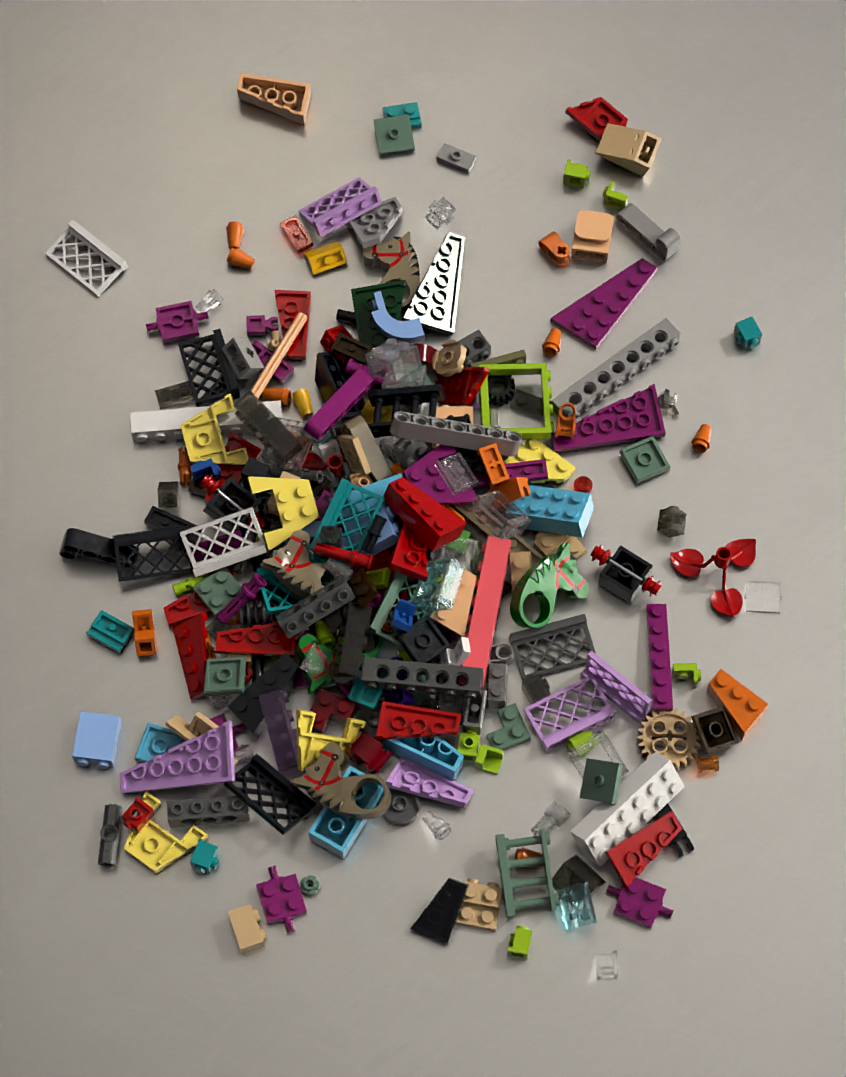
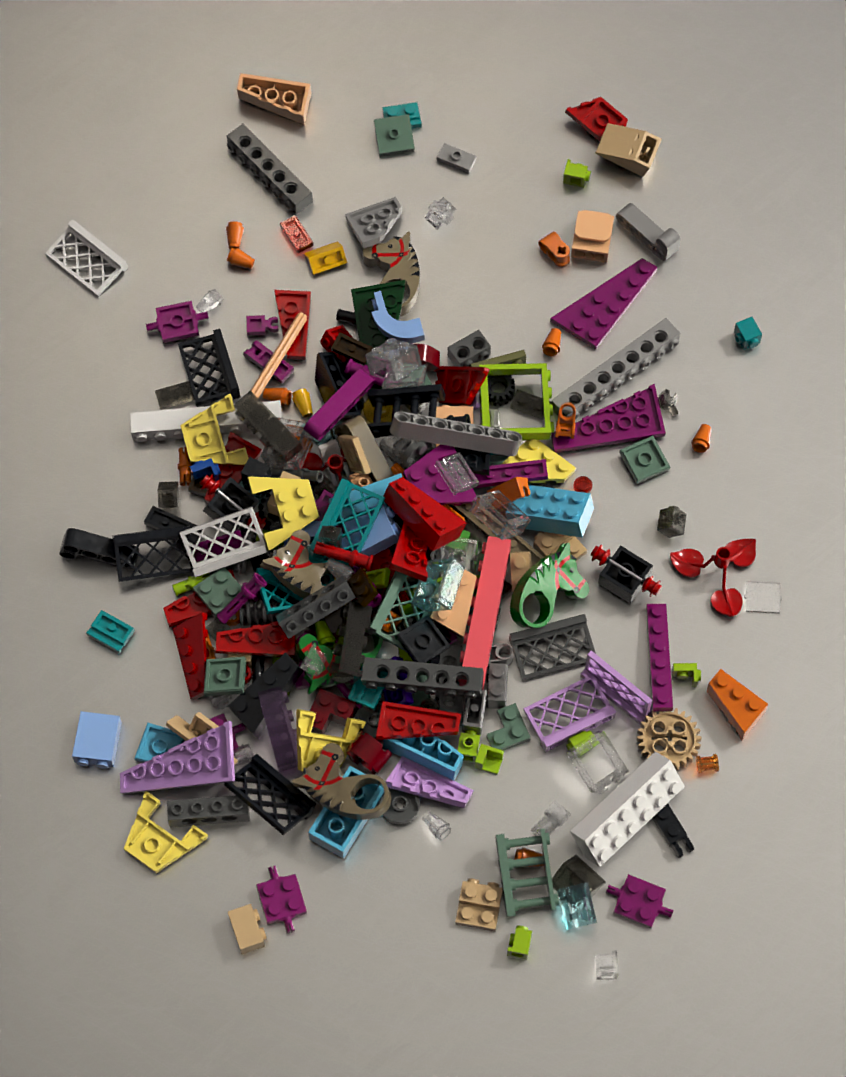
dark grey piece [98,804,123,867] -> none
red brick [122,796,155,833] -> none
orange brick [132,609,157,656] -> none
teal brick [190,840,219,874] -> none
light grey brick [222,337,265,379] -> none
tan arm [267,330,281,352] -> none
lavender fence [298,177,382,237] -> none
sand green plate [300,875,320,895] -> none
black axle [361,514,387,553] -> none
blue bracket [391,599,417,633] -> none
wing [401,232,465,336] -> none
black wing [410,878,469,943] -> none
tan plate [432,340,467,377] -> none
white slope [439,637,471,666] -> none
orange hinge [477,443,510,488] -> none
clear smoke brick [521,673,551,705] -> none
sand green plate [580,758,623,804] -> none
lime bracket [603,181,628,210] -> none
red wing [605,811,682,888] -> none
dark brown slope [691,706,739,754] -> none
none -> dark grey brick [227,124,313,214]

